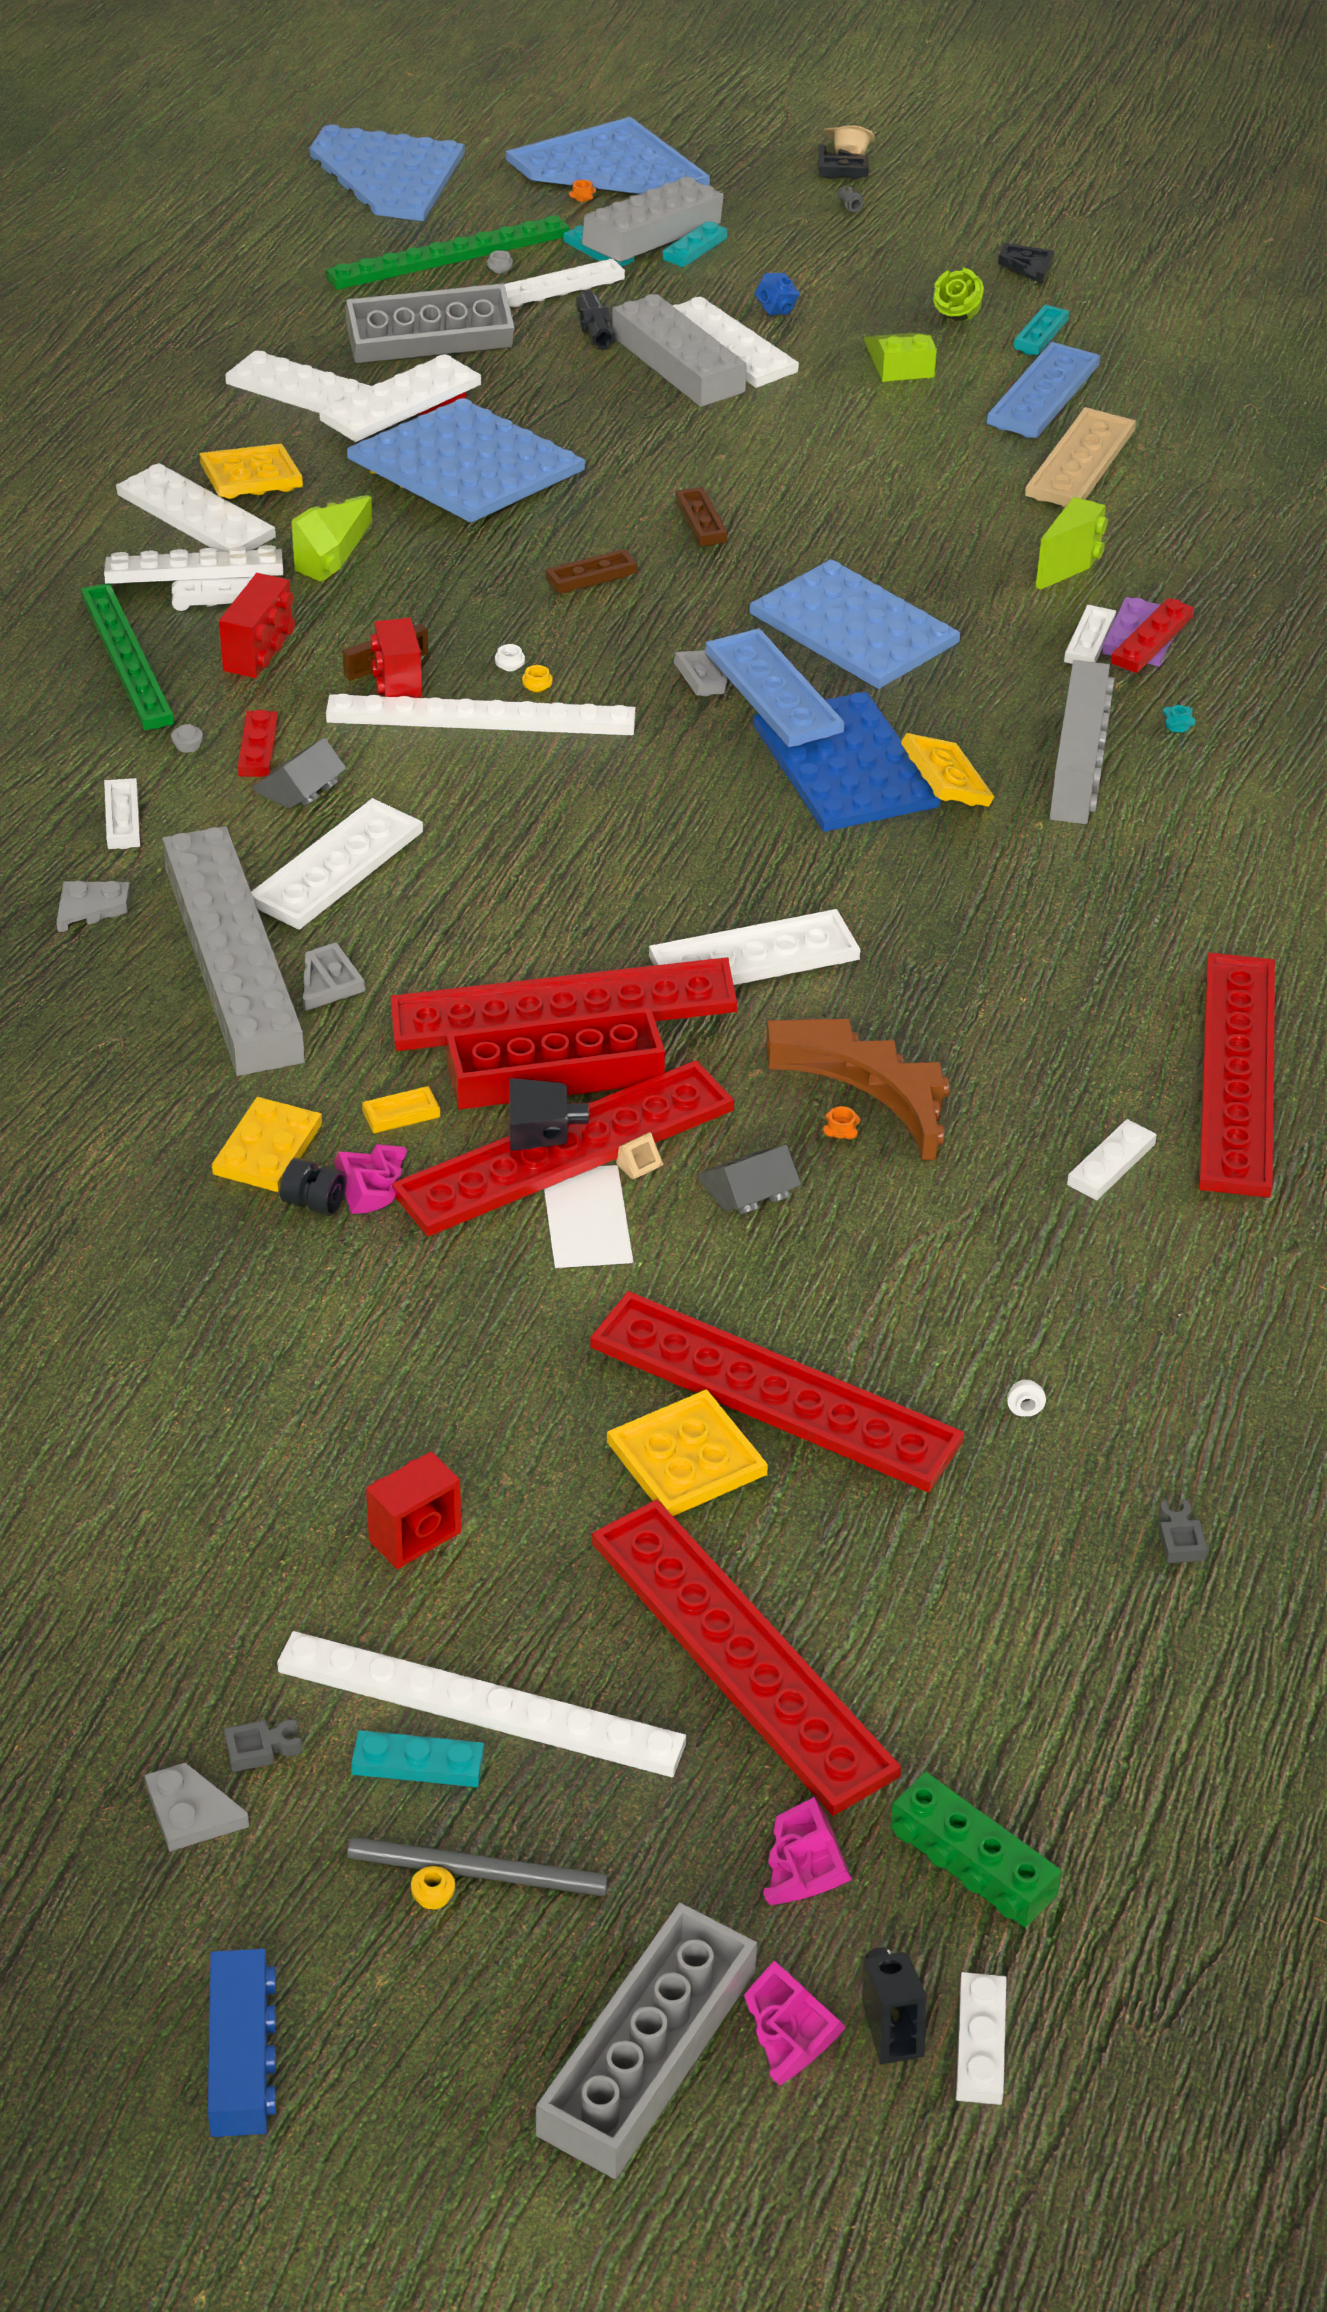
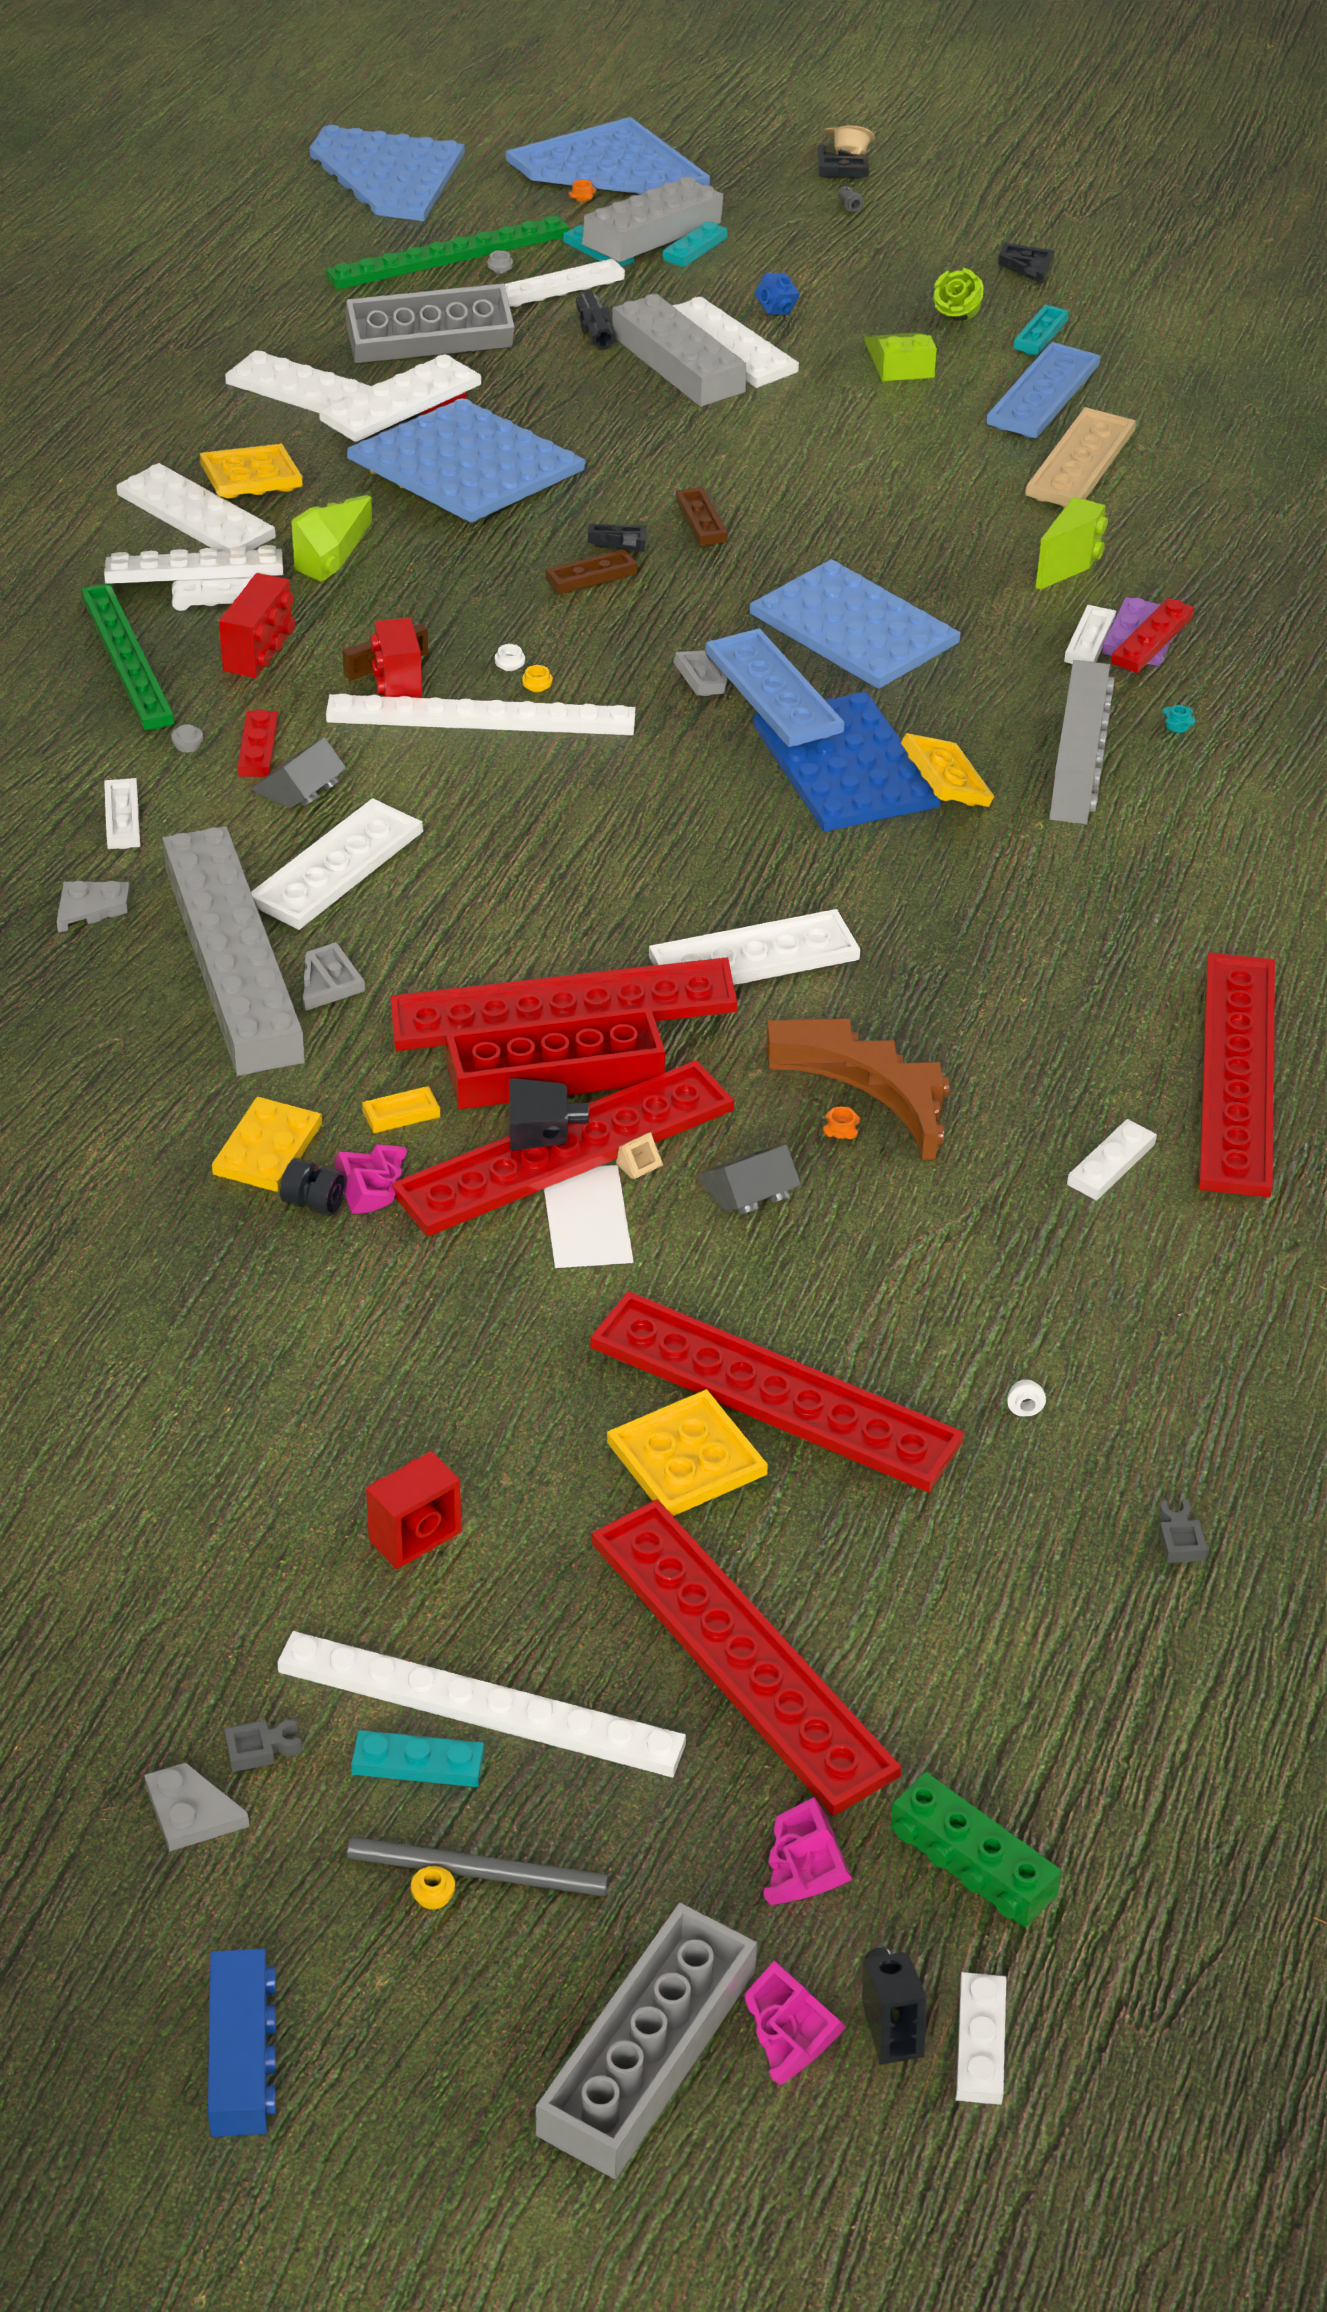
none -> black wing [588,524,646,552]

